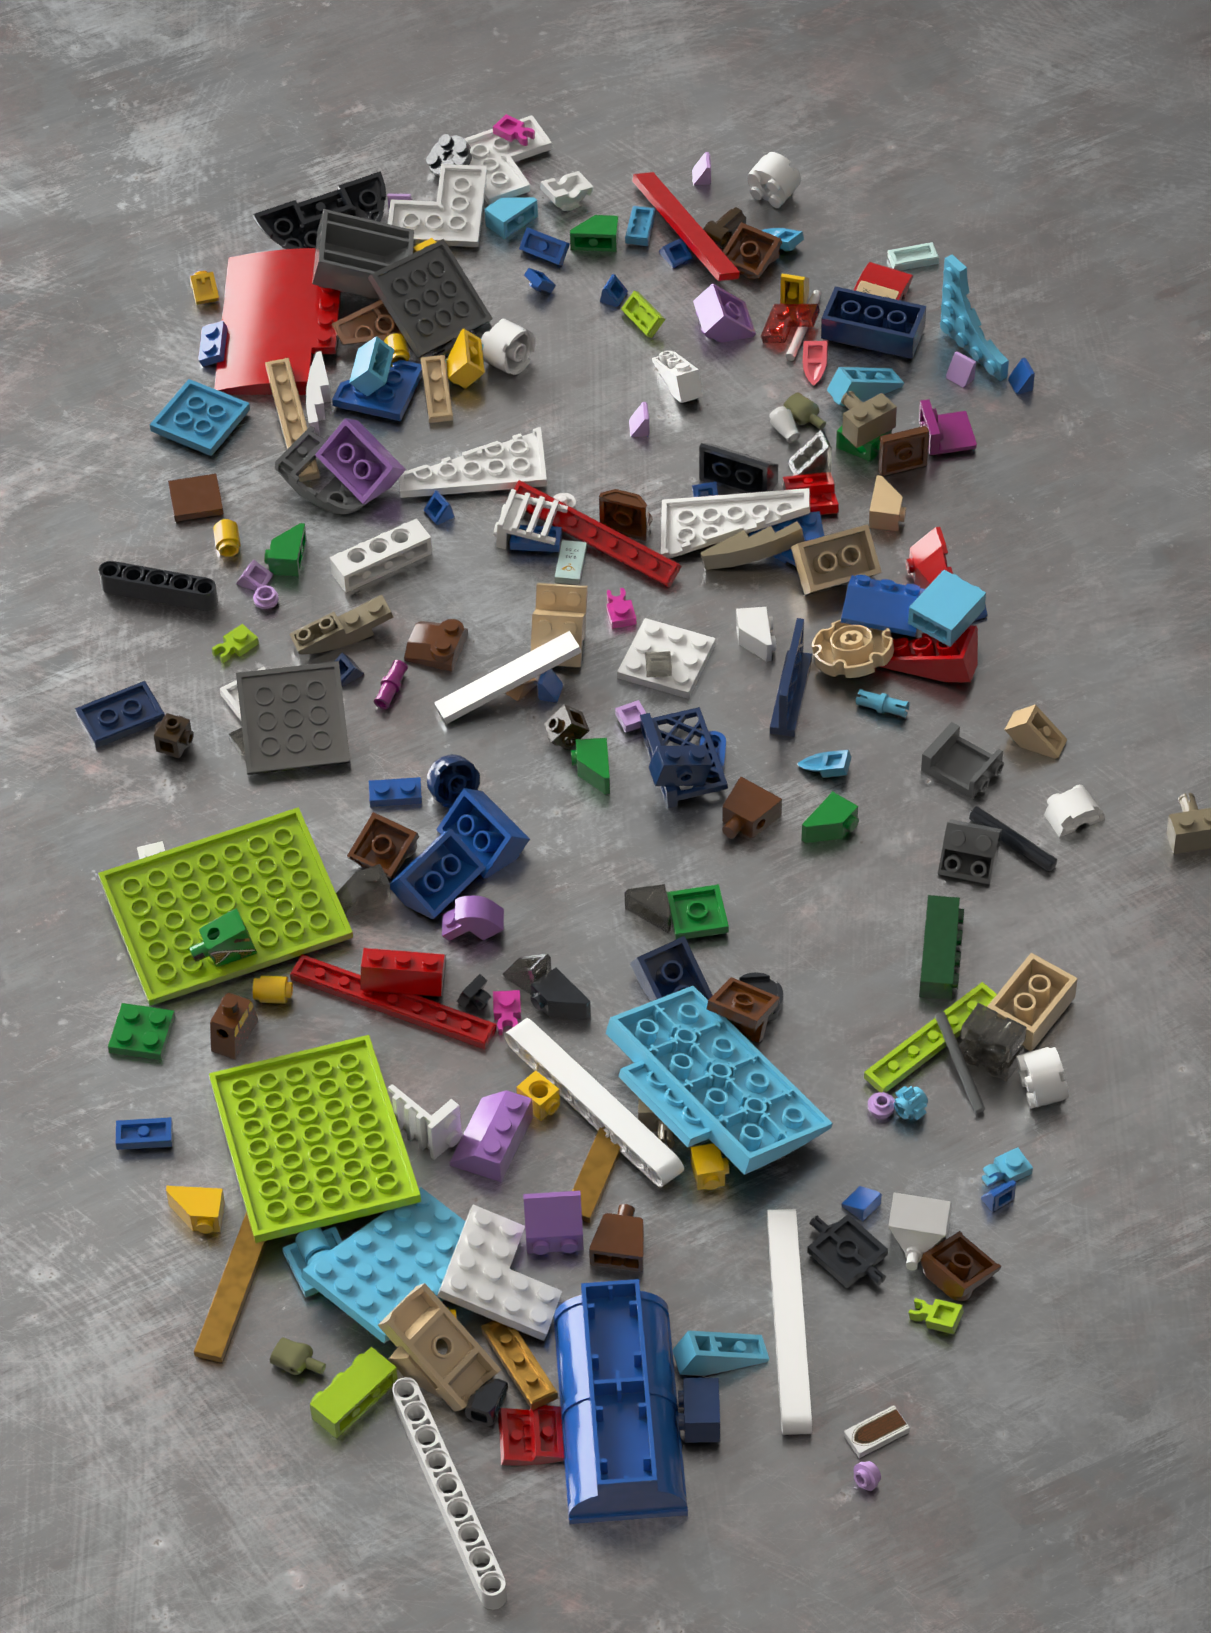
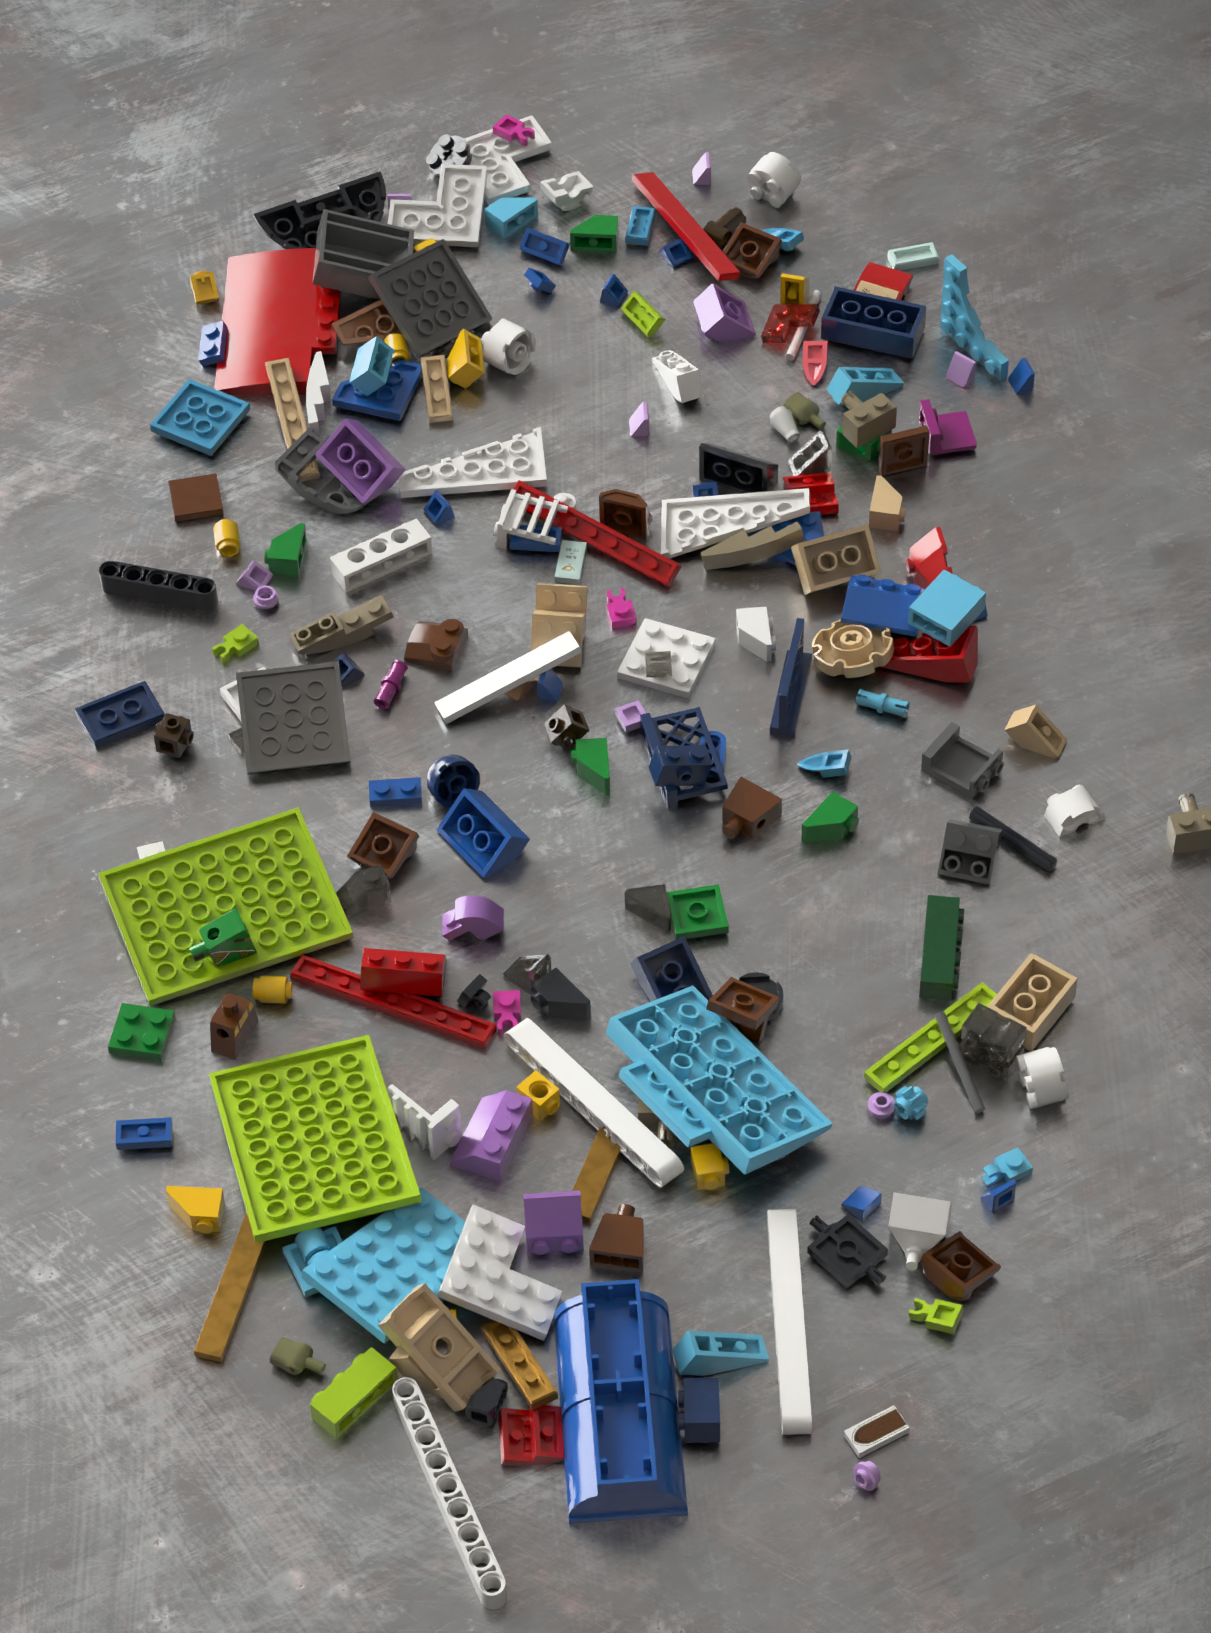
blue slope [388,828,486,919] -> none

